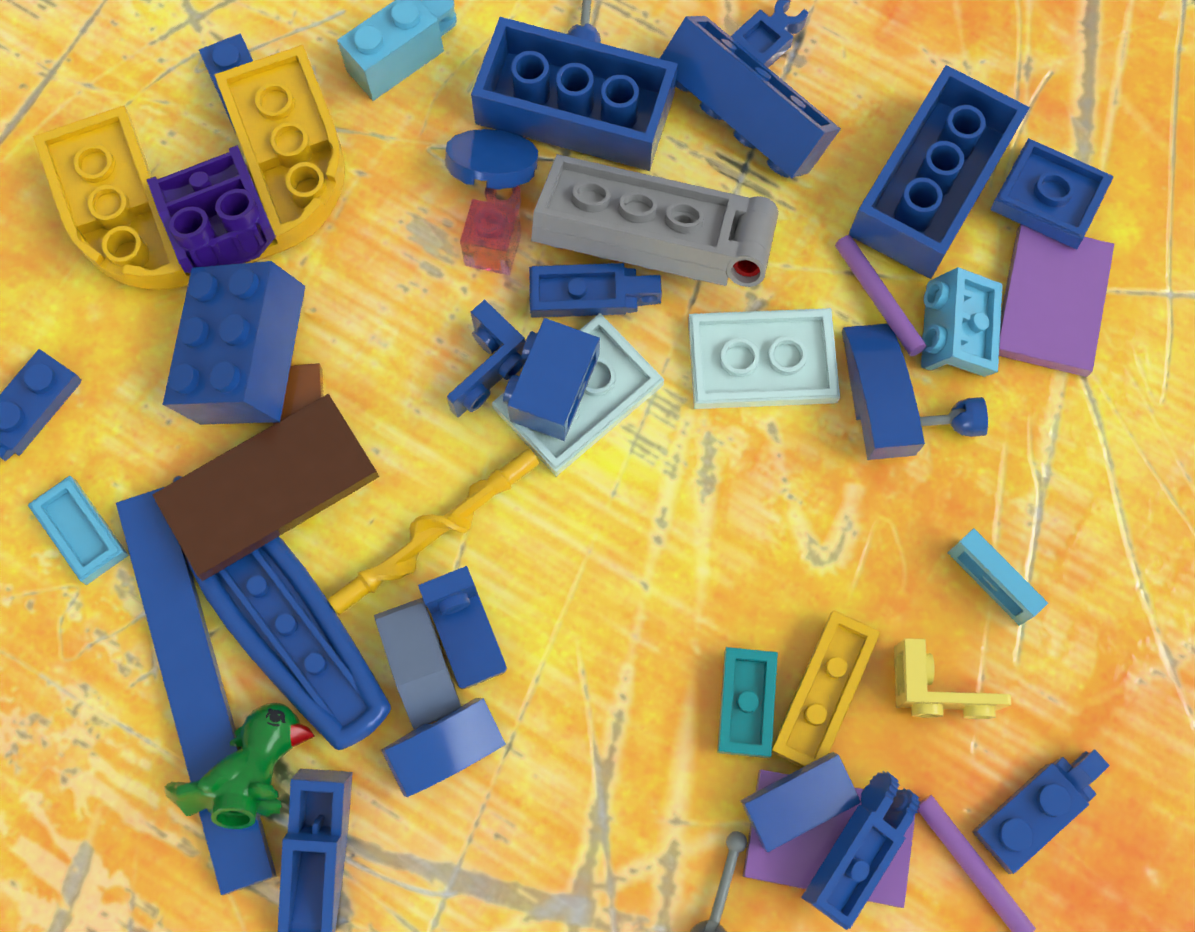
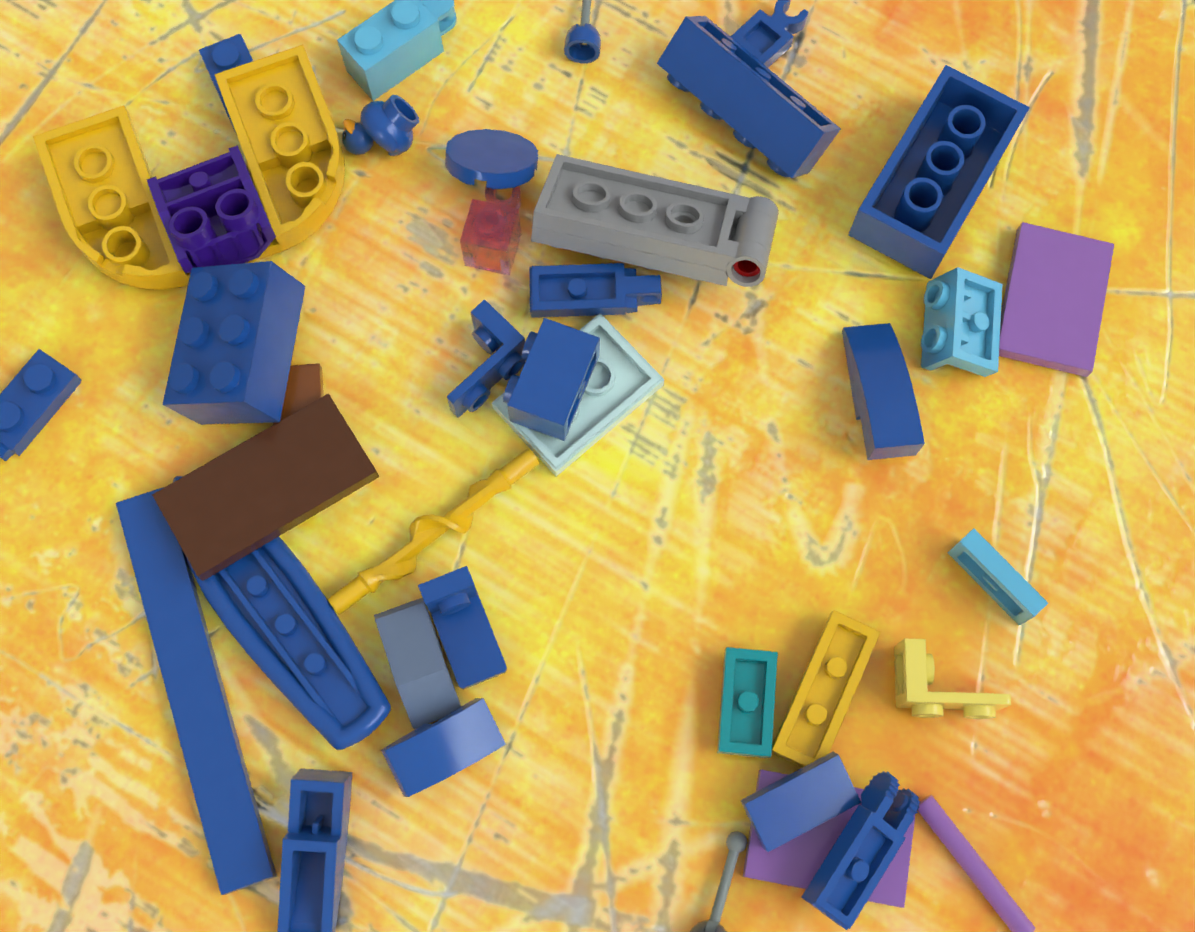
medium azure tile [28,476,129,585] -> none
green animal [164,703,315,829] -> none
blue brick [471,17,678,171] -> none
light aqua tile [688,308,840,409] -> none
medium lavender bar [835,235,927,357] -> none
blue hinge [920,397,988,437] -> none
blue hinge [972,749,1110,874] -> none
blue tile [990,138,1114,250] -> none
none -> blue animal [342,95,419,156]

